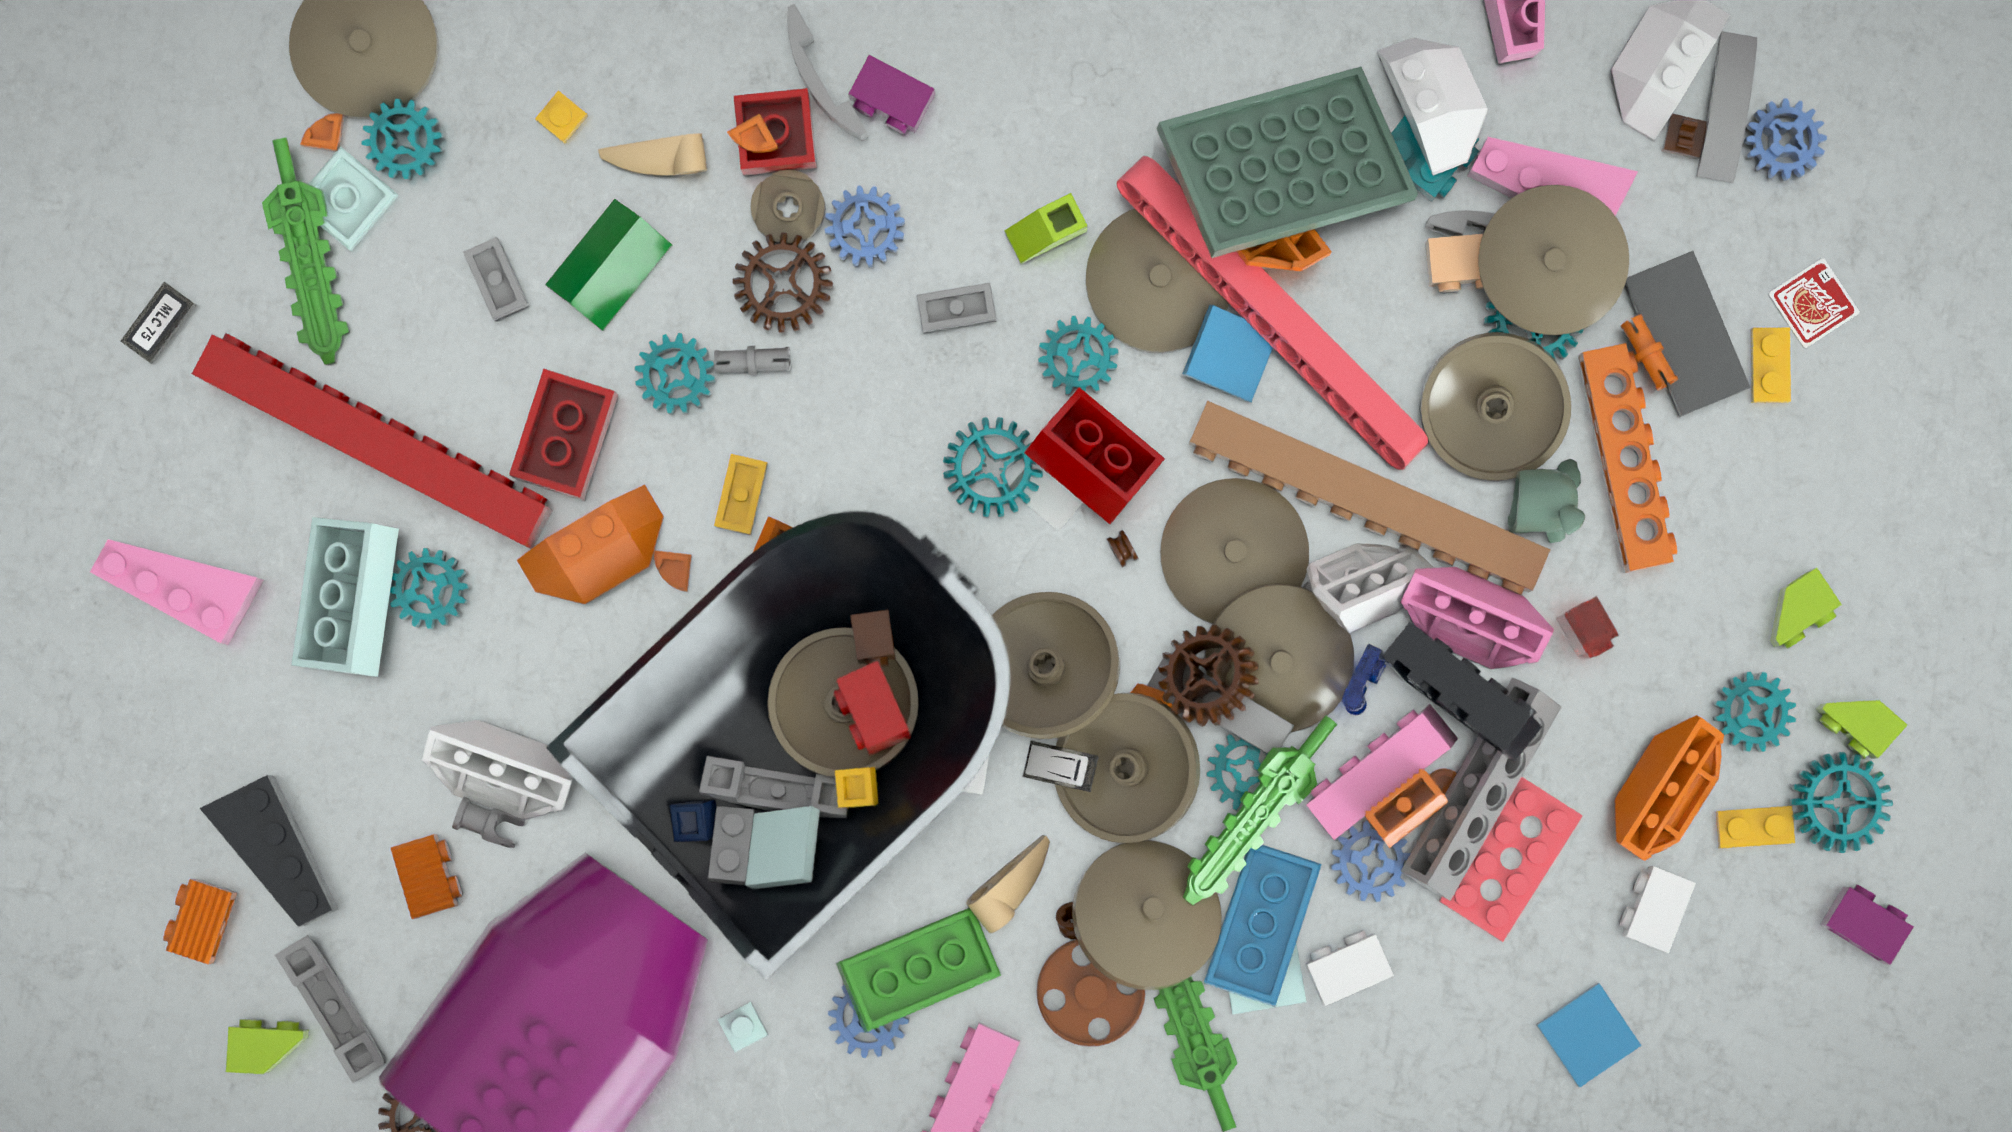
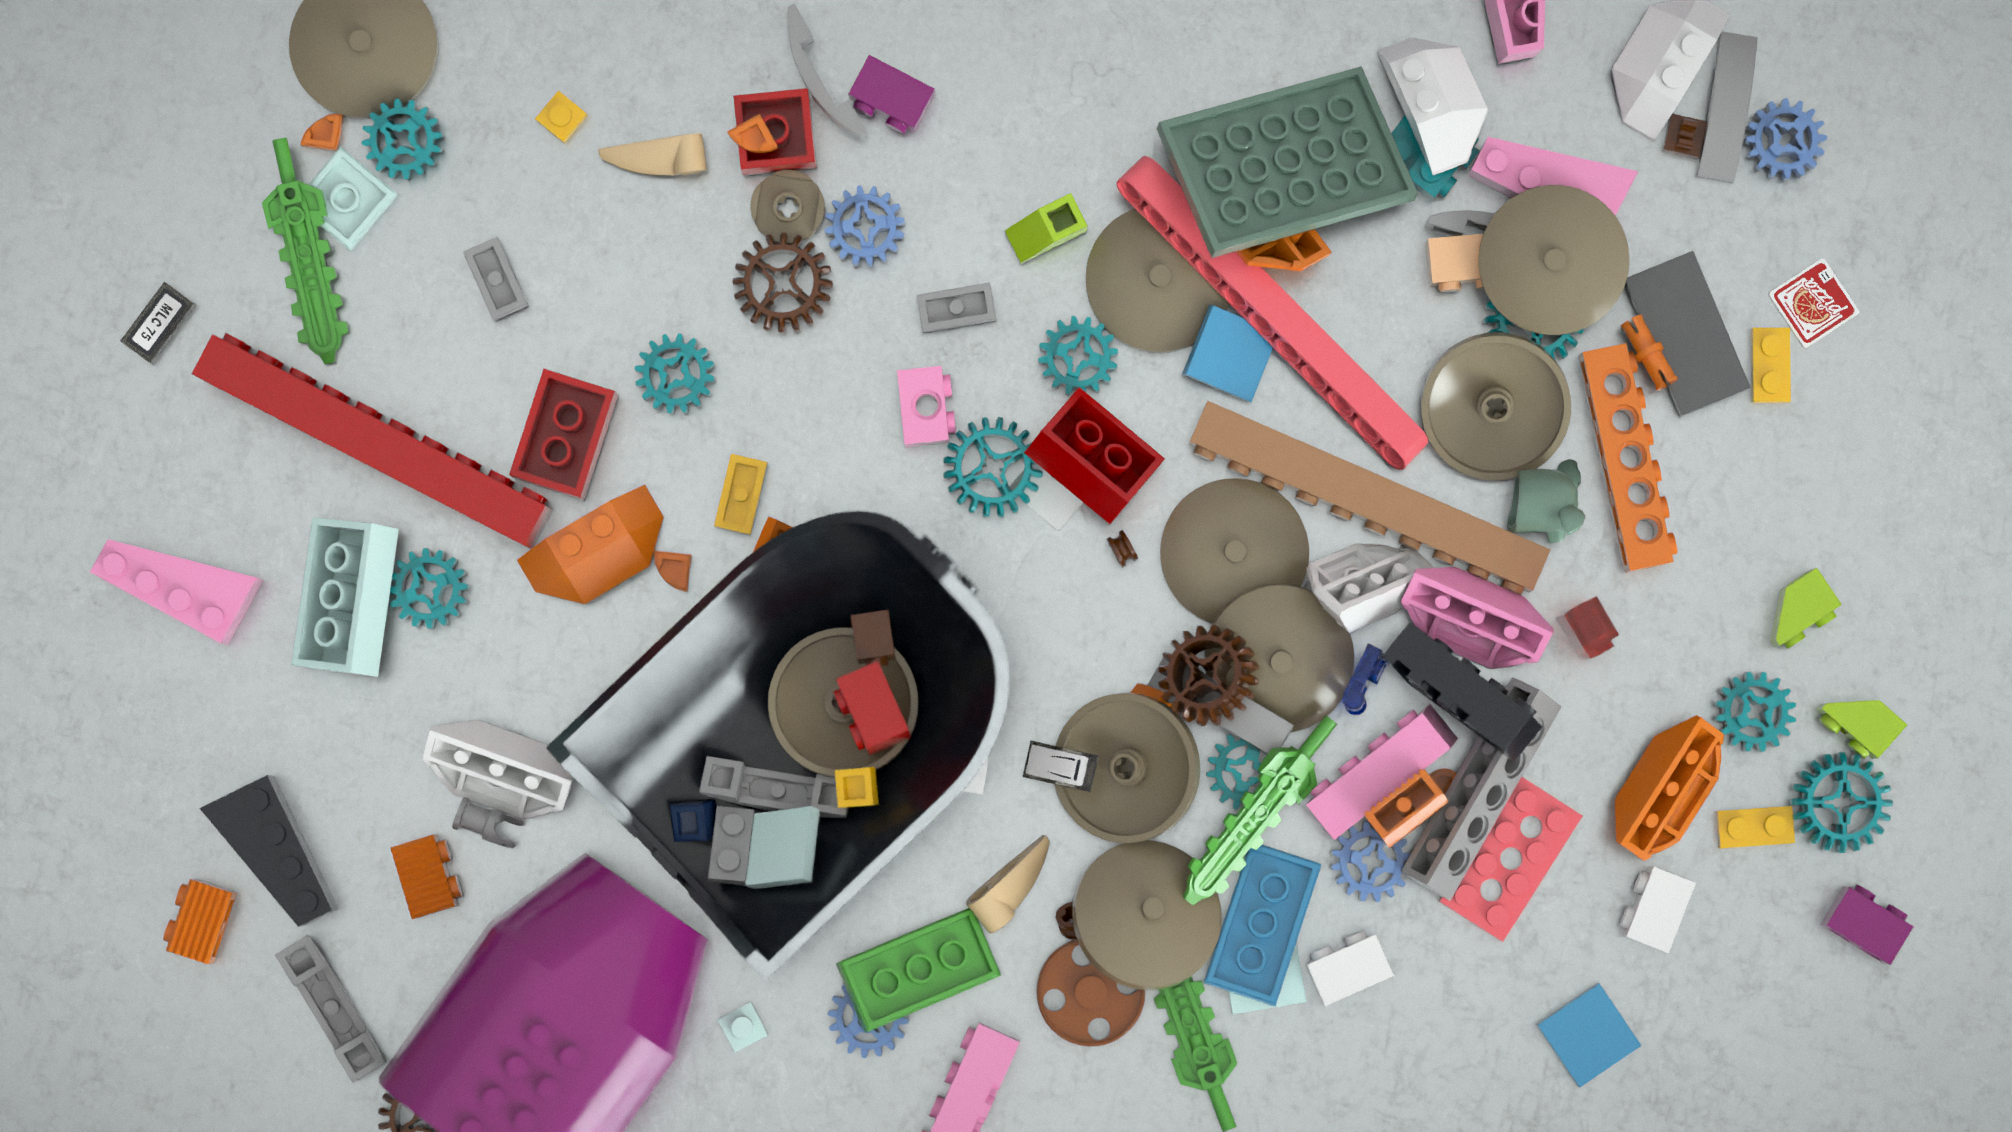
lime slope [226,1019,309,1074] -> none
green slope [545,198,673,331] -> none
light grey pin [714,346,791,375] -> none
dark tan dish [991,592,1120,739] -> none
none -> bright pink brick [897,366,956,447]

